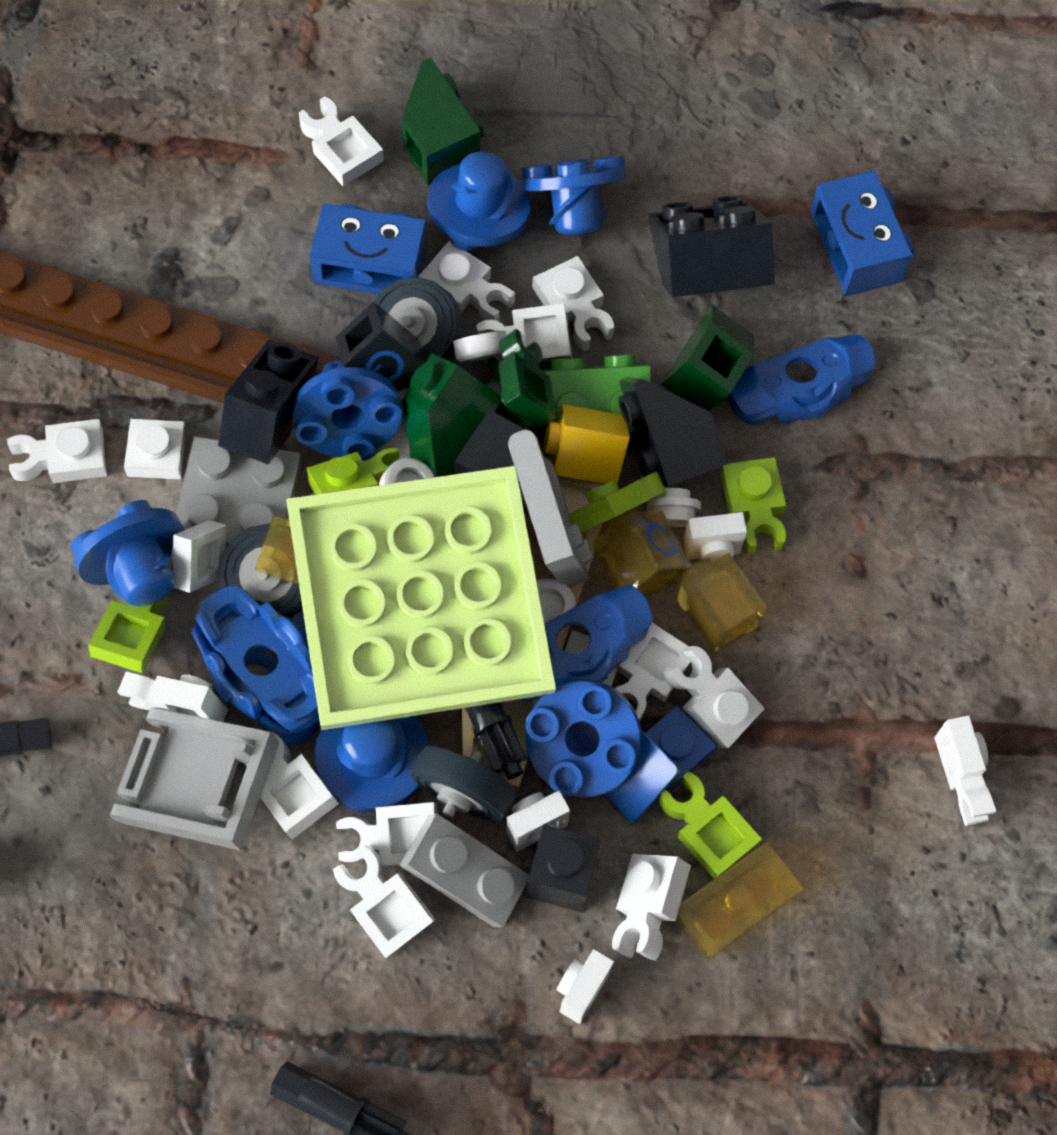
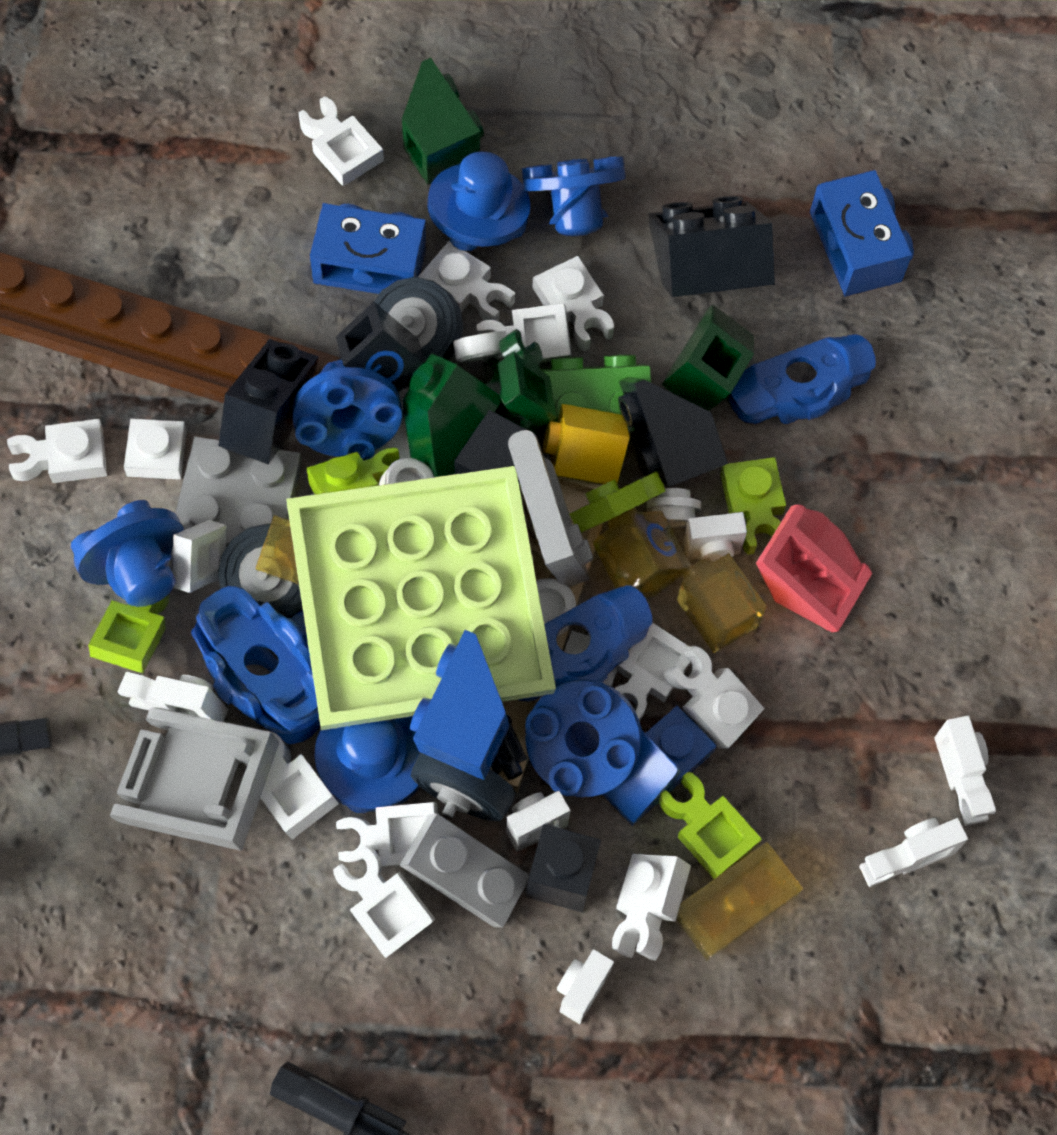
none -> blue slope [410,630,509,780]
none -> coral slope [756,504,872,633]
none -> white plate [859,818,968,887]

